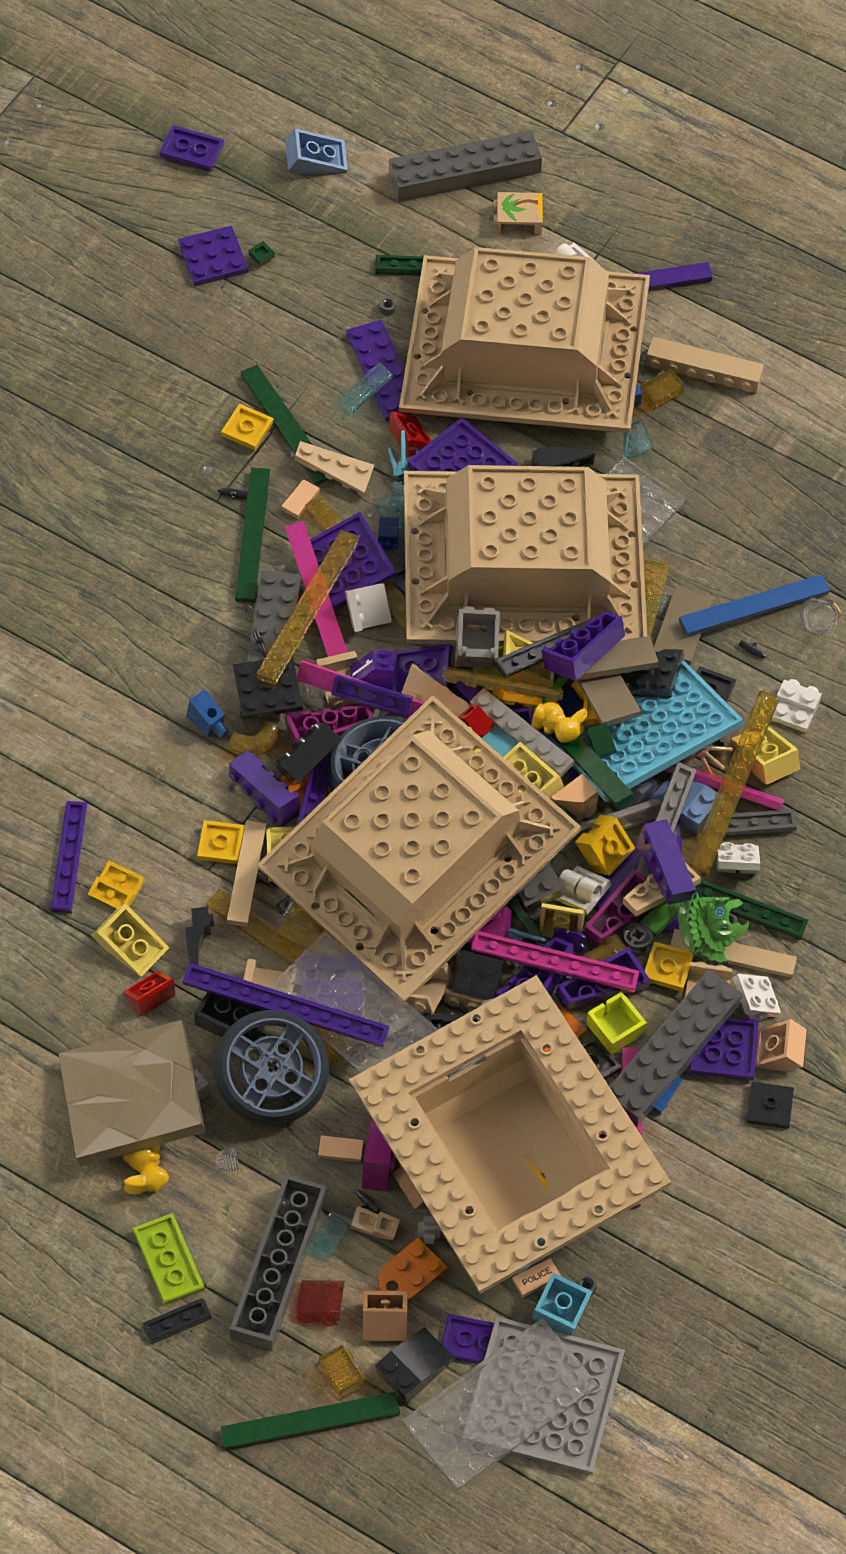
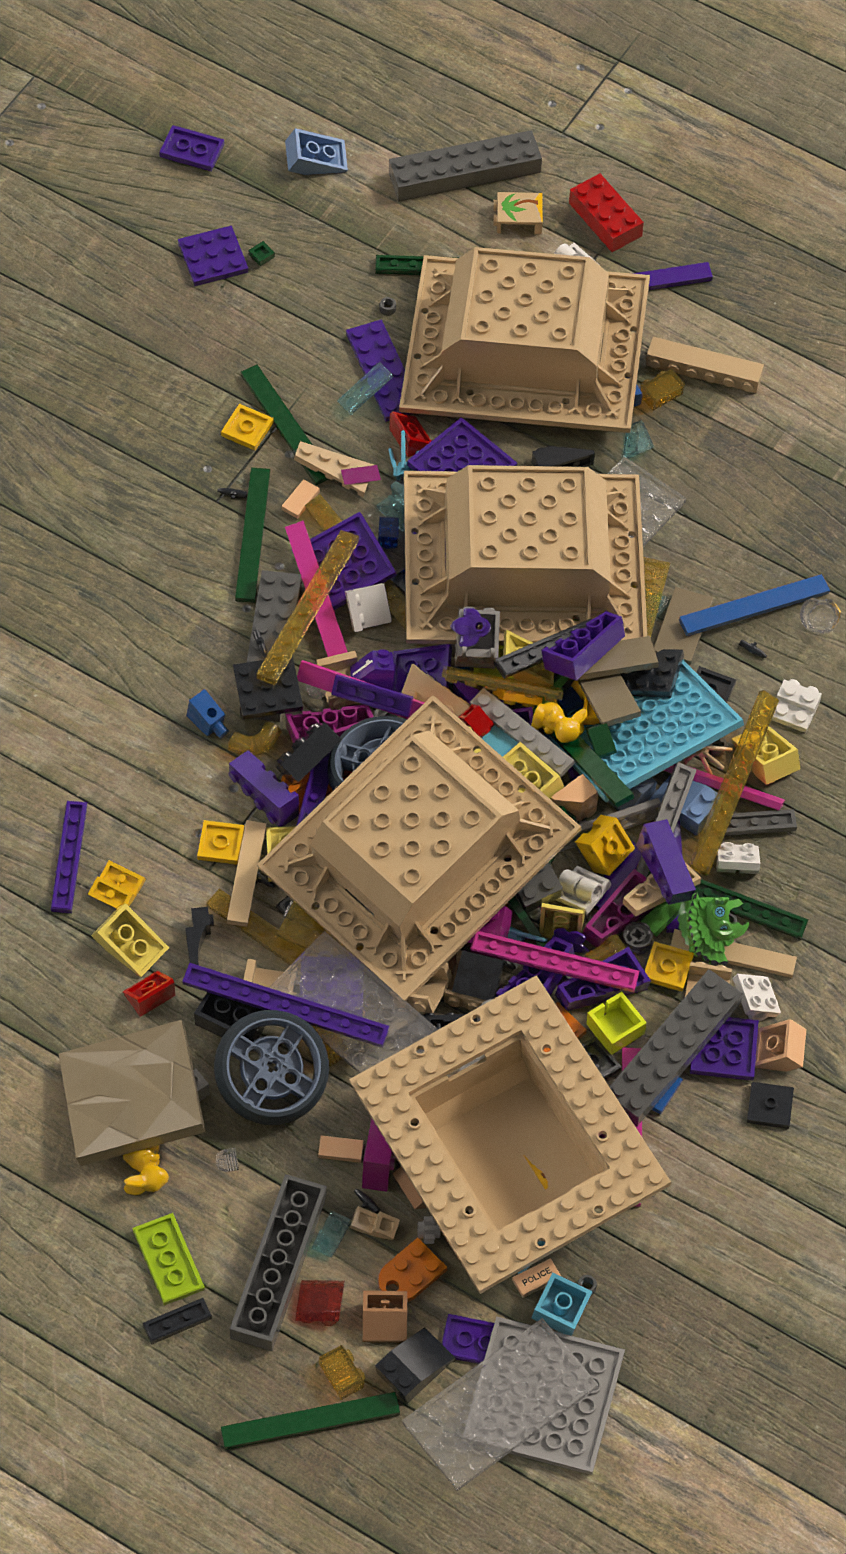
none -> magenta sticker [341,465,381,485]
none -> dark purple plate [450,608,491,647]
none -> red brick [569,173,644,252]

